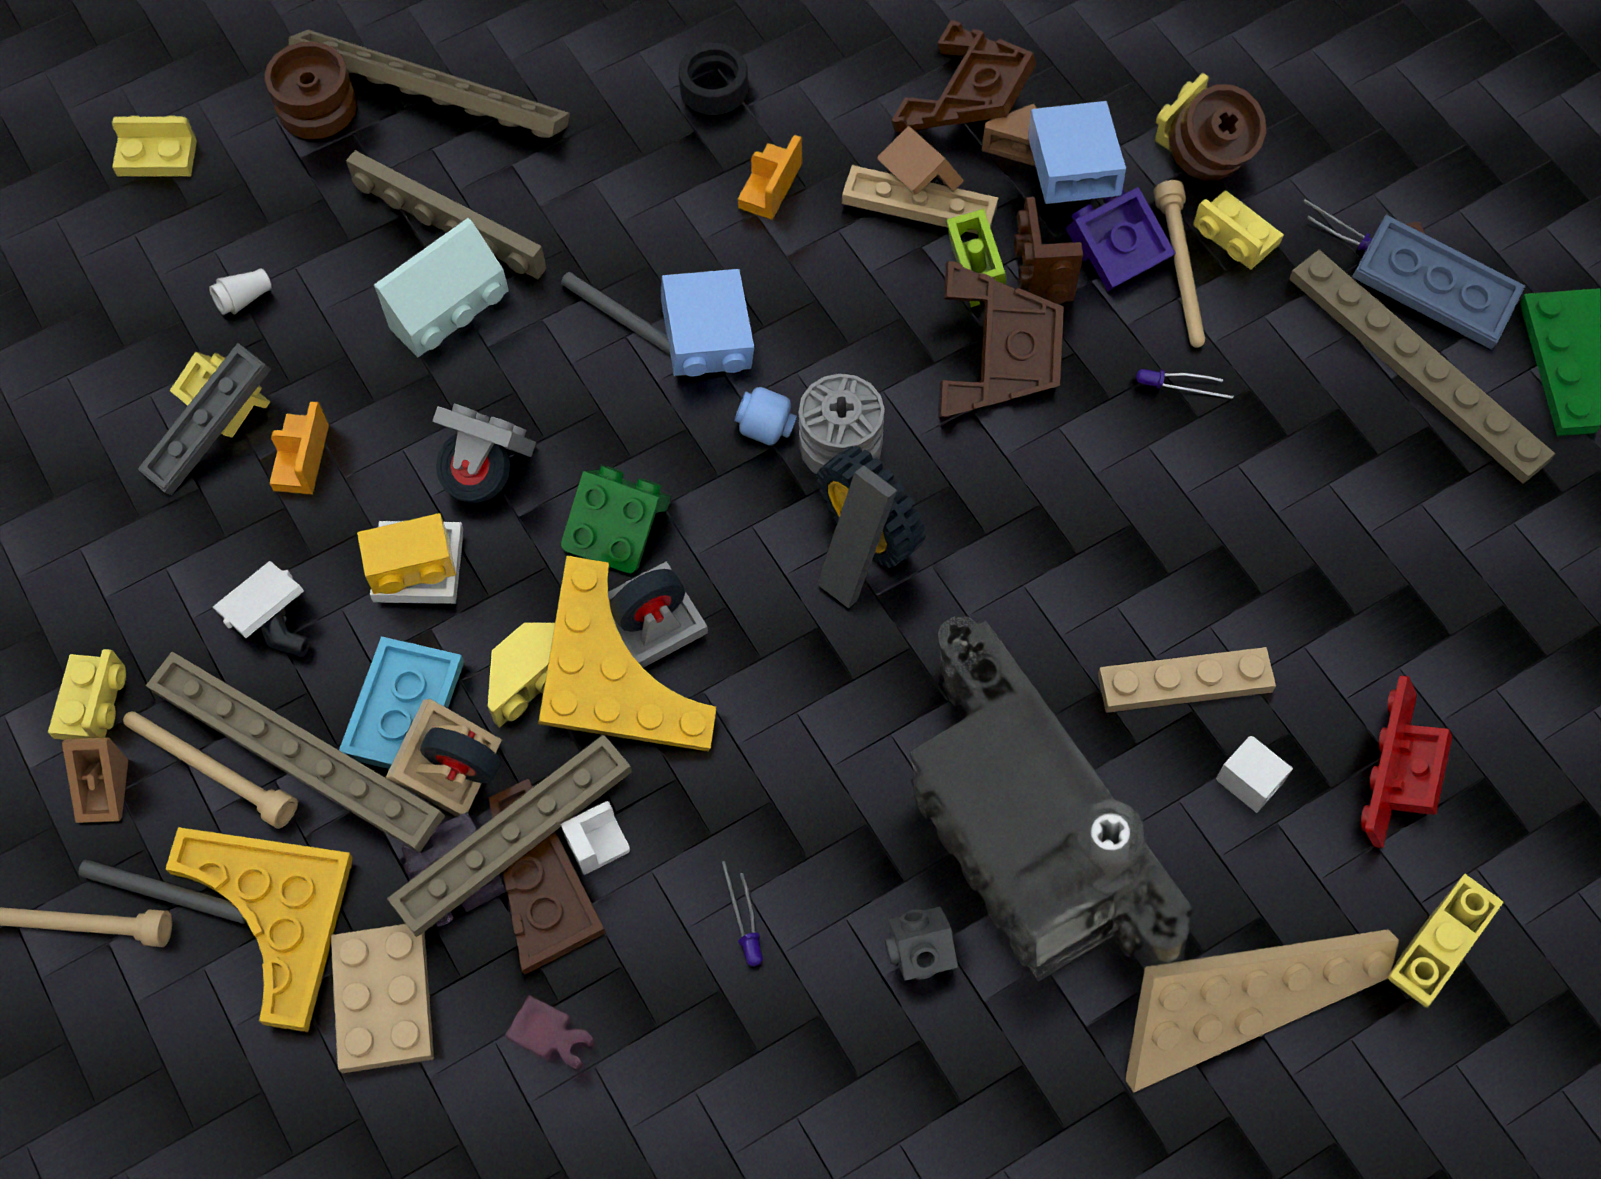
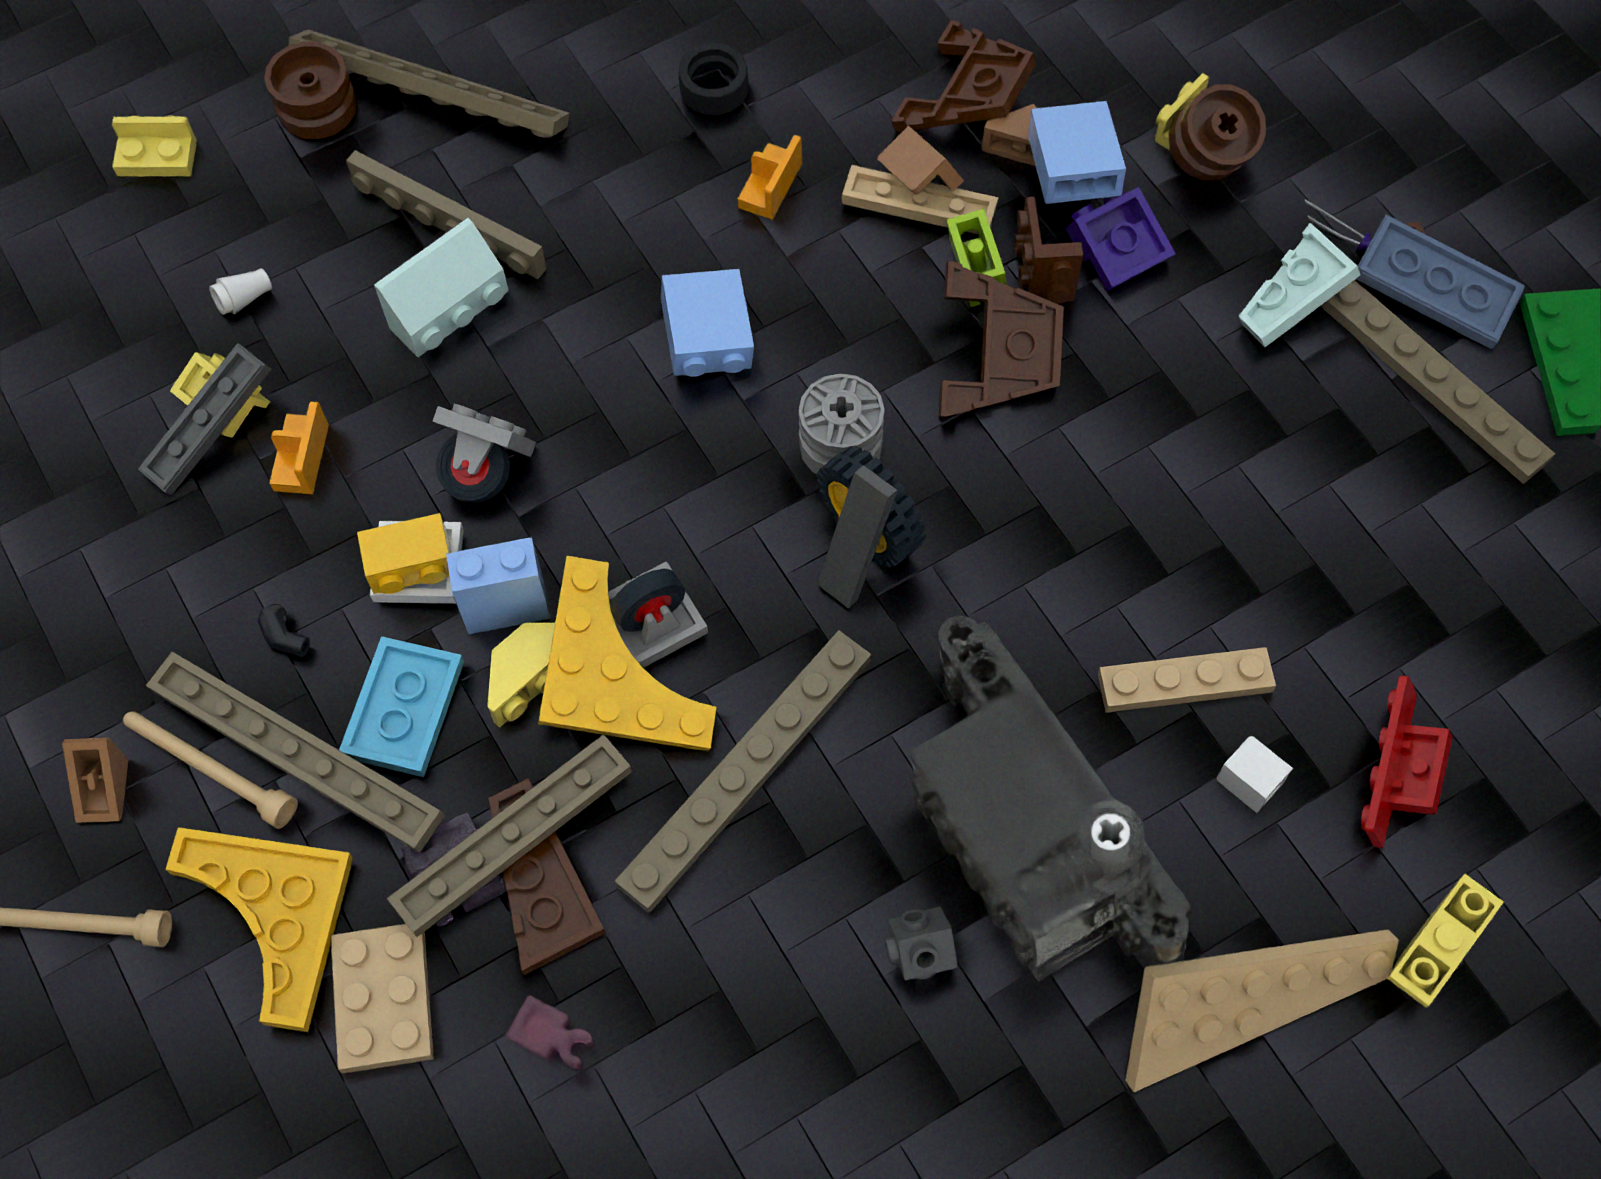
light yellow bracket [48,649,126,740] -> none
dark grey bar [79,859,247,924] -> none
white piece [213,561,304,638] -> none
tan plate [385,699,502,818] -> none
white panel [560,801,630,875] -> none
dark grey bar [561,272,670,355] -> none
green bracket [561,465,672,573] -> none
piece [722,861,763,966] -> none
light blue head [734,387,797,445] -> none
piece [1136,369,1233,399] -> none
tan piece [1153,180,1205,348] -> none
light yellow bracket [1193,190,1284,270] -> none
none -> light blue brick [446,537,551,634]
none -> dark tan plate [615,630,872,913]
none -> light aqua wing [1239,223,1360,347]

